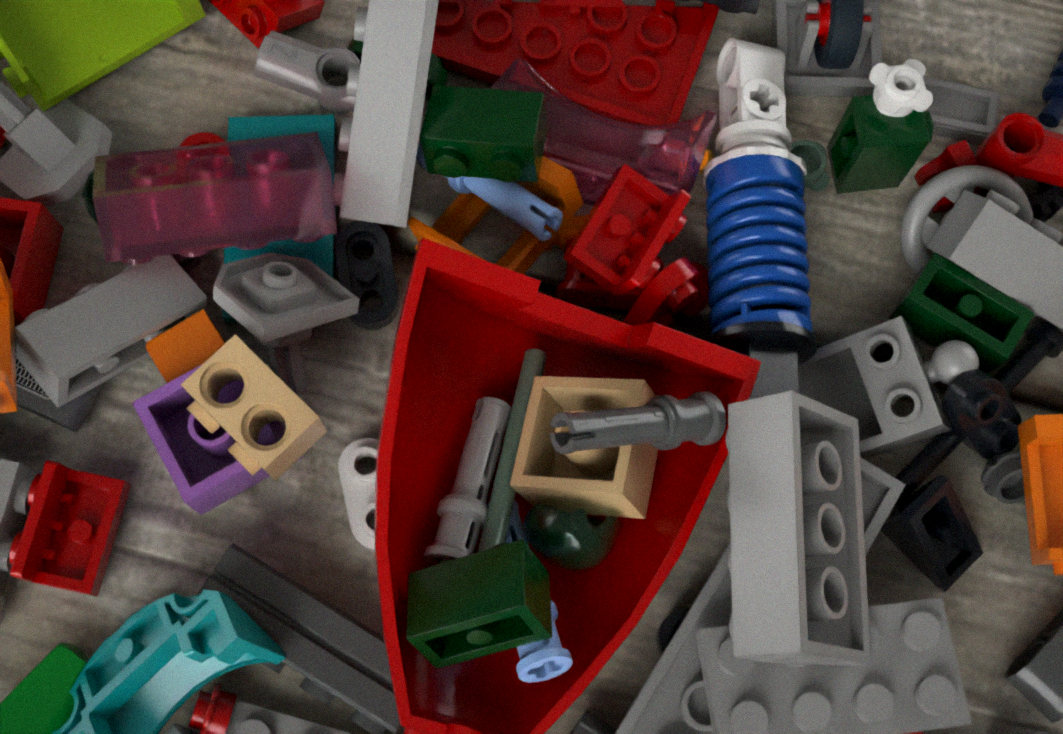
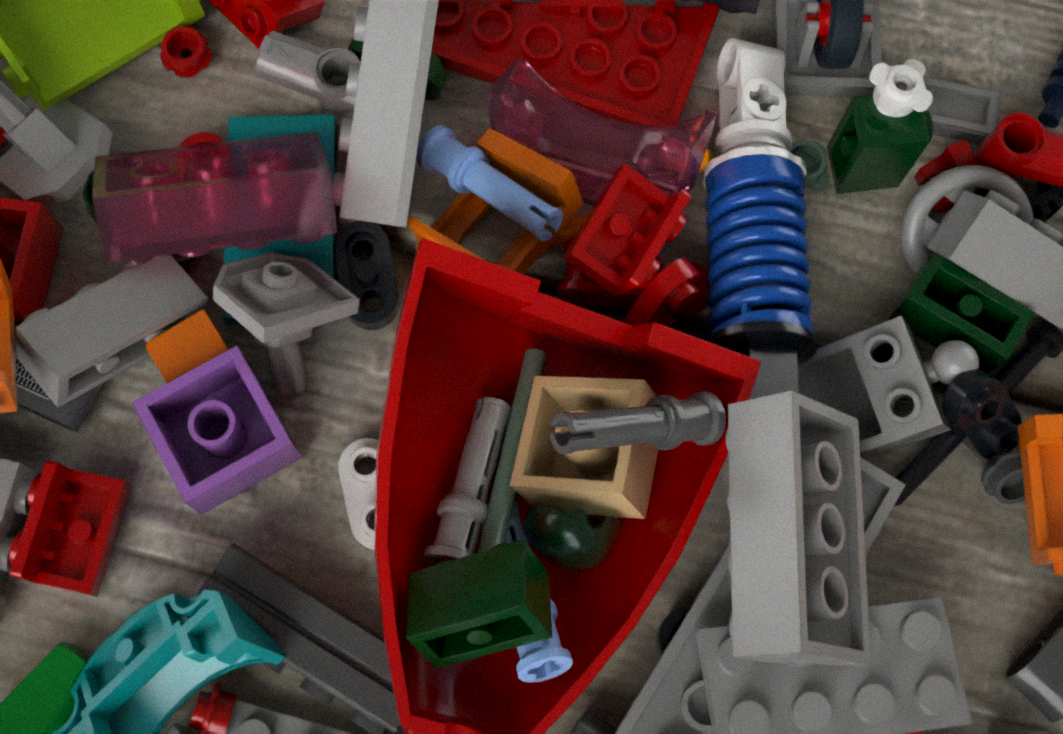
tan brick [180,334,327,481] -> none
dark green brick [420,85,548,182] -> none
black slope [880,475,983,592] -> none
none -> red plate [160,27,213,78]

